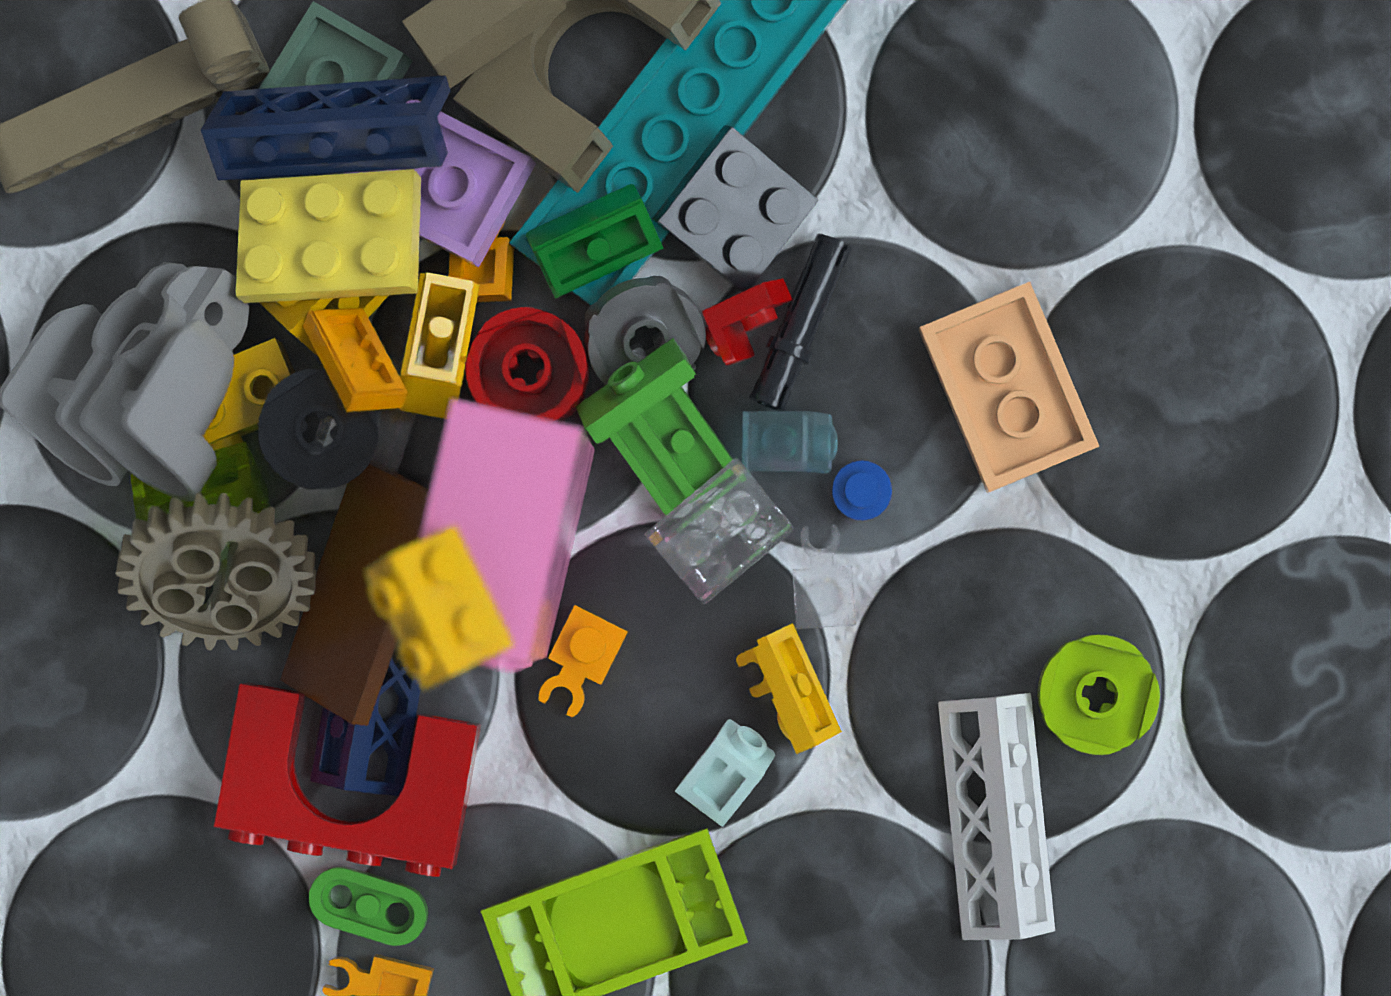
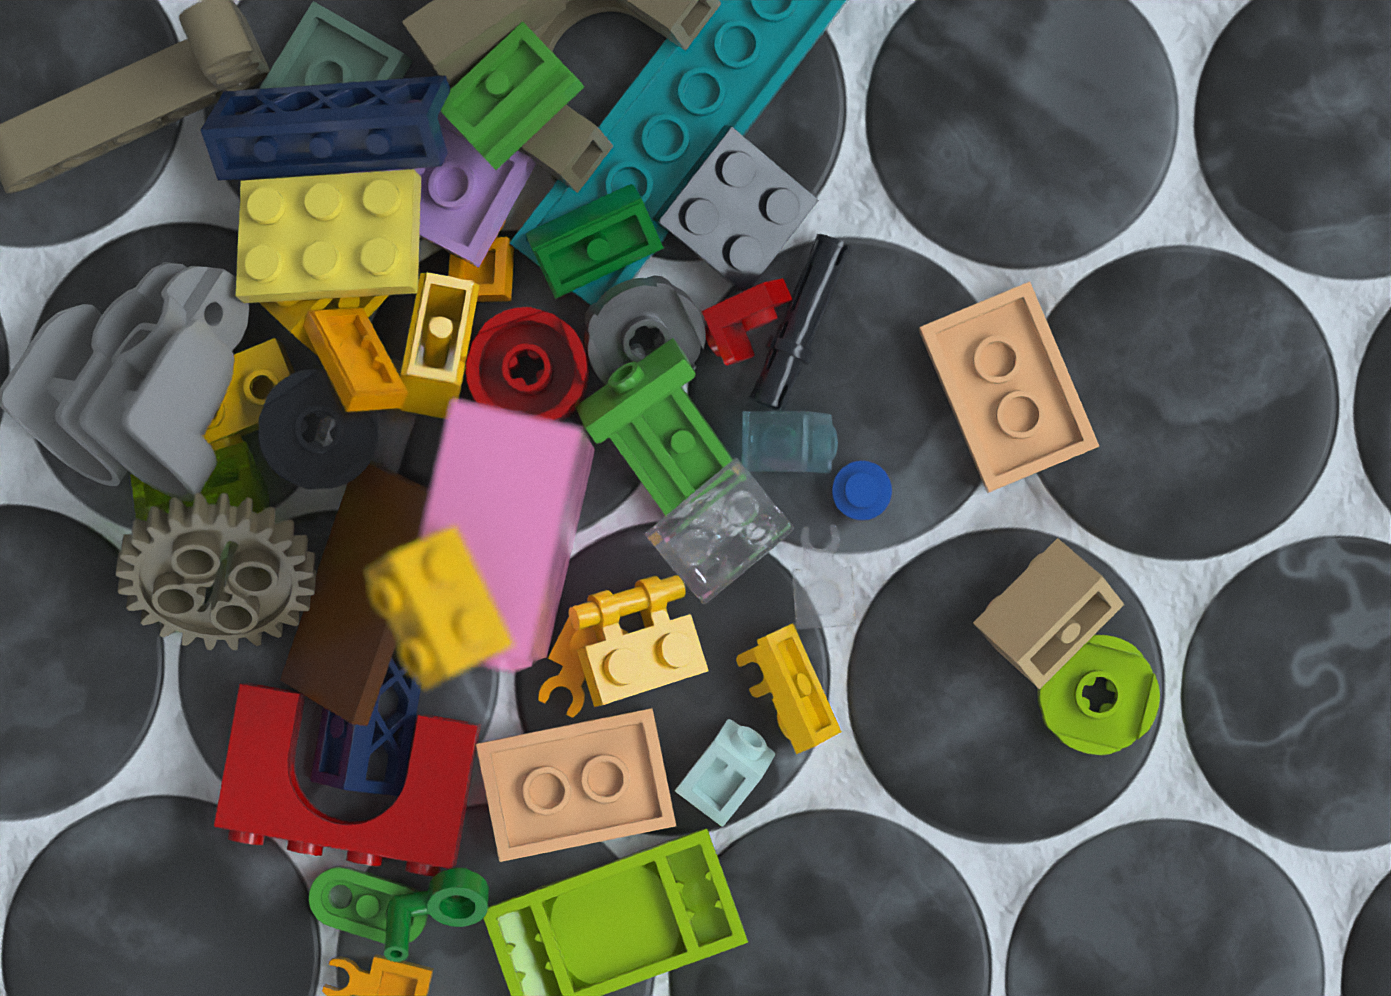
white fence [938,693,1055,940] -> none
none -> green plate [384,868,489,962]
none -> bright green plate [441,21,584,170]
none -> light nougat plate [476,708,676,862]
none -> yellow plate [568,575,708,707]
none -> tan brick [973,538,1124,689]

